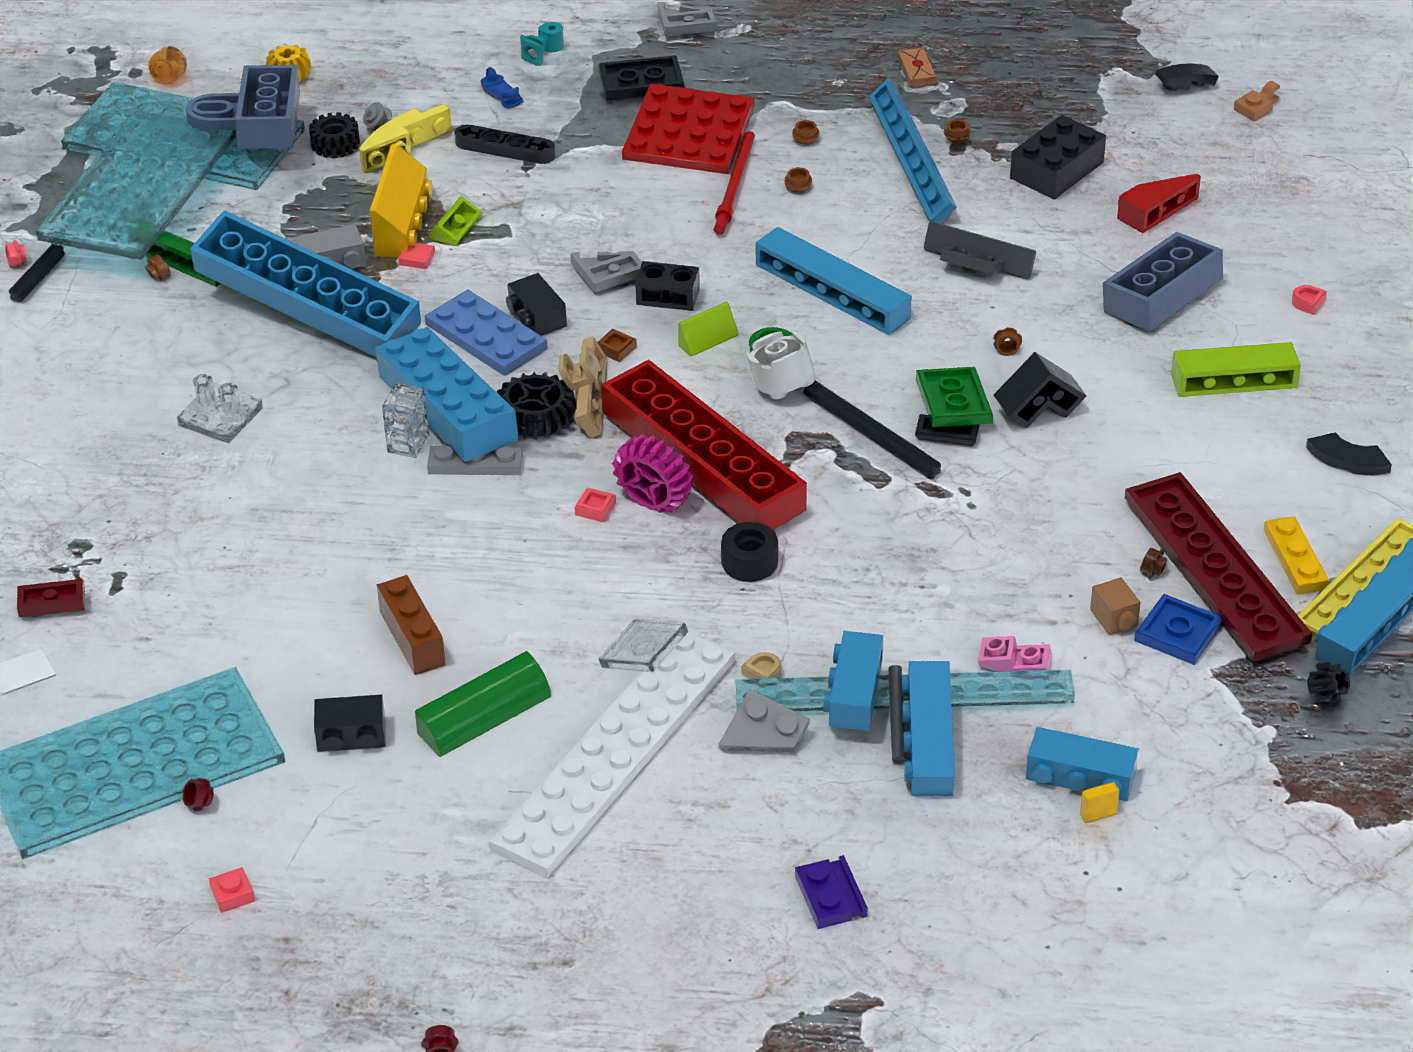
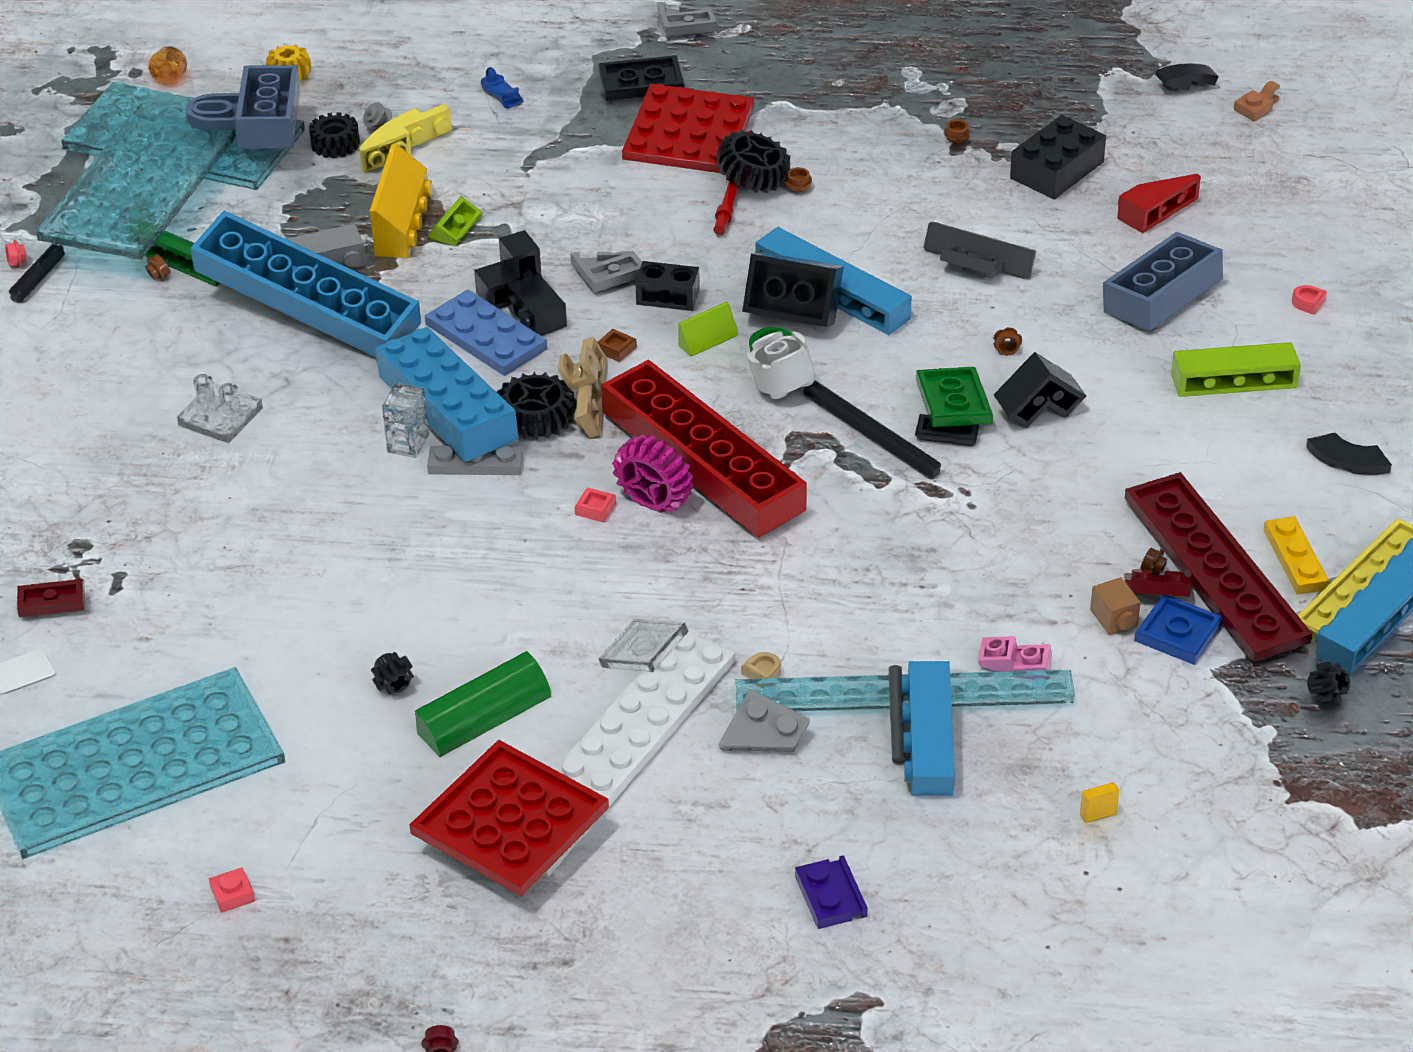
dark red plate [182,778,214,812] -> none
black brick [314,694,386,752] -> none
dark orange brick [376,575,446,675] -> none
coral tile [398,243,435,269] -> none
black beam [454,124,555,164] -> none
teal leg [520,22,564,66] -> none
black tyre [721,522,778,582] -> none
dark orange plate [792,120,820,144] -> none
dark azure brick [823,631,884,731] -> none
dark azure plate [869,78,957,223] -> none
nougat tile [897,48,936,88] -> none
dark azure brick [1026,727,1139,801] -> none
none -> black gear [371,652,414,694]
none -> red plate [409,739,609,897]
none -> black brick [474,230,542,309]
none -> black gear [716,130,791,193]
none -> black brick [742,251,844,327]
none -> dark red plate [1124,569,1191,597]

